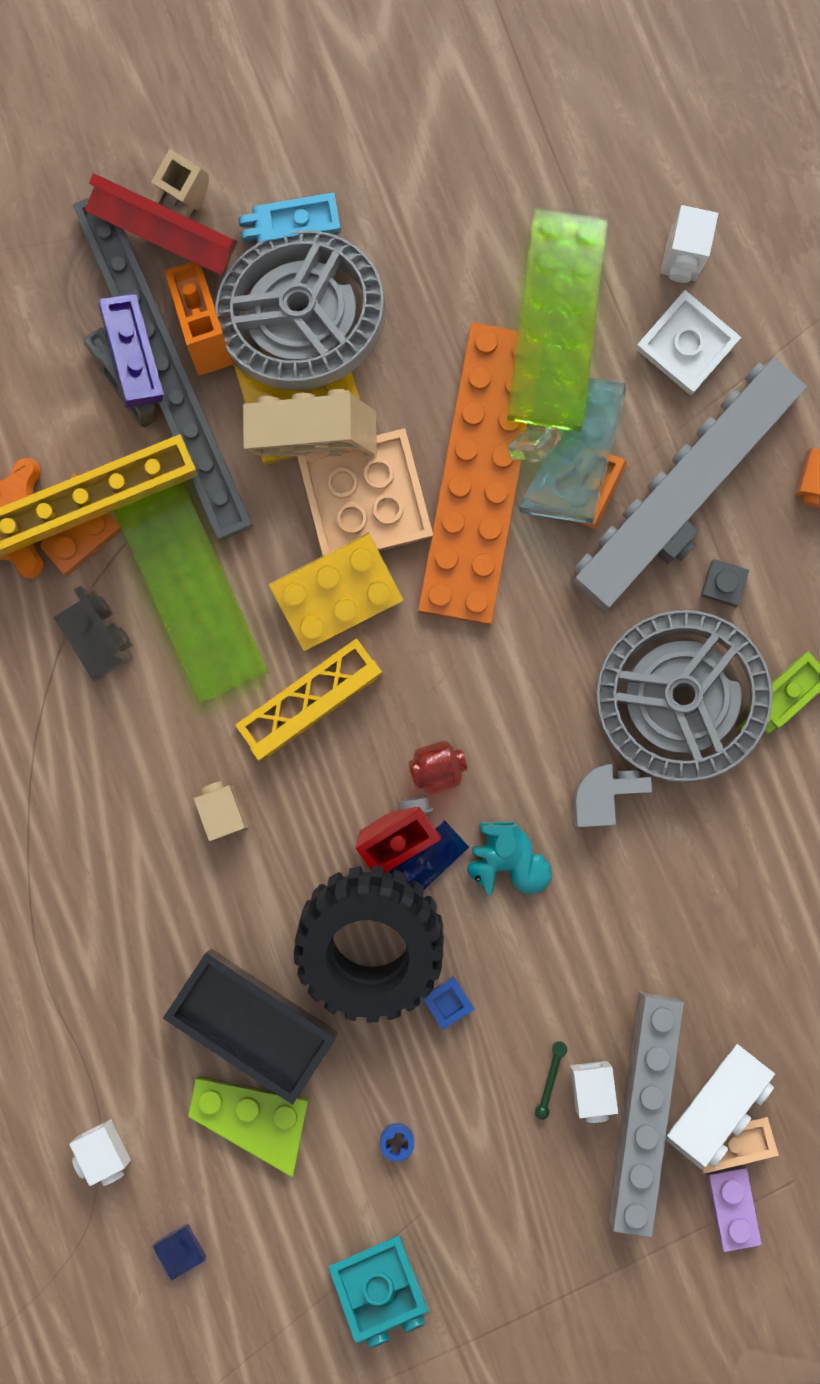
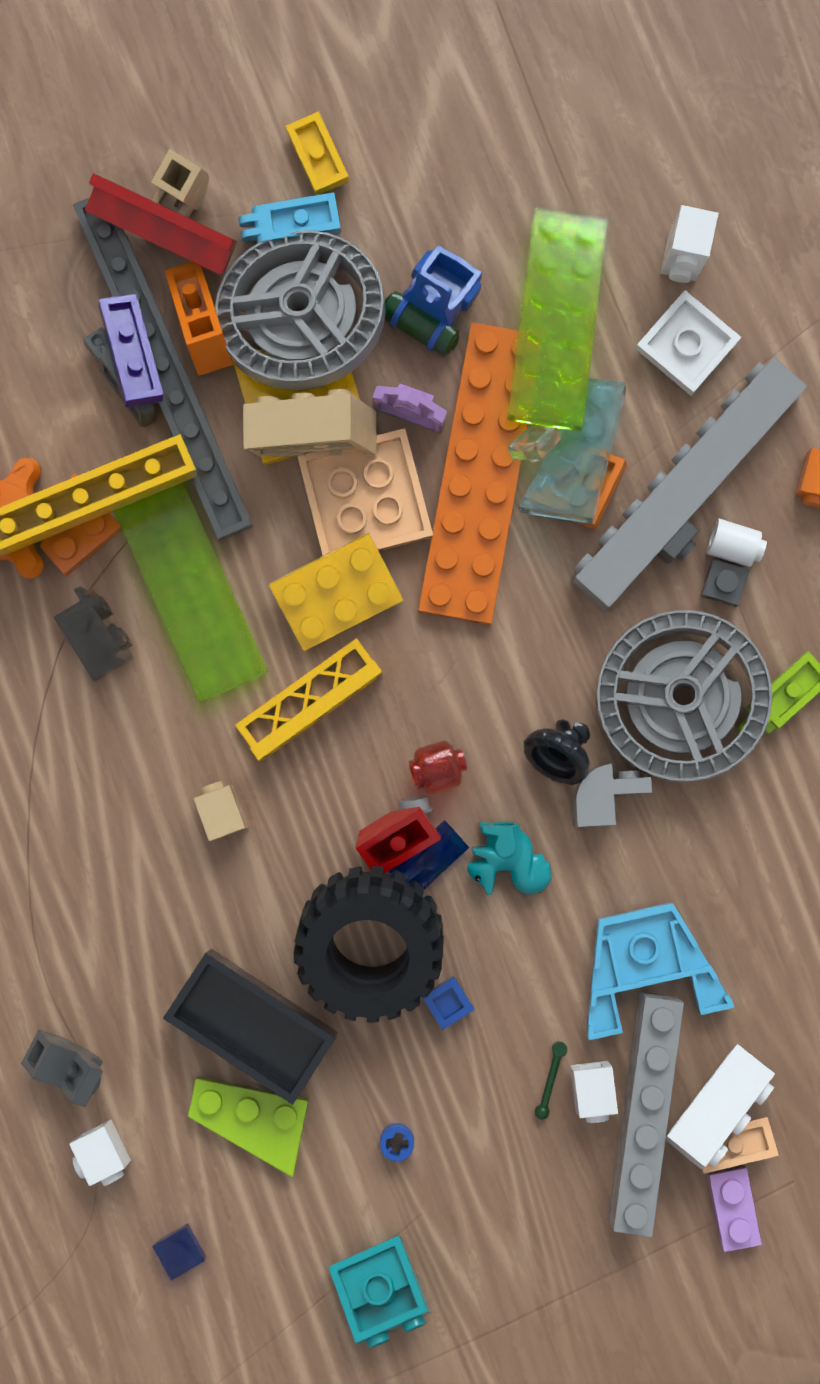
none -> dark grey brick [21,1029,103,1107]
none -> yellow plate [285,111,349,196]
none -> lavender plate [372,383,447,433]
none -> blue piece [385,245,482,357]
none -> black hair [524,719,590,785]
none -> medium azure wing [586,902,734,1040]
none -> white brick [706,518,767,567]

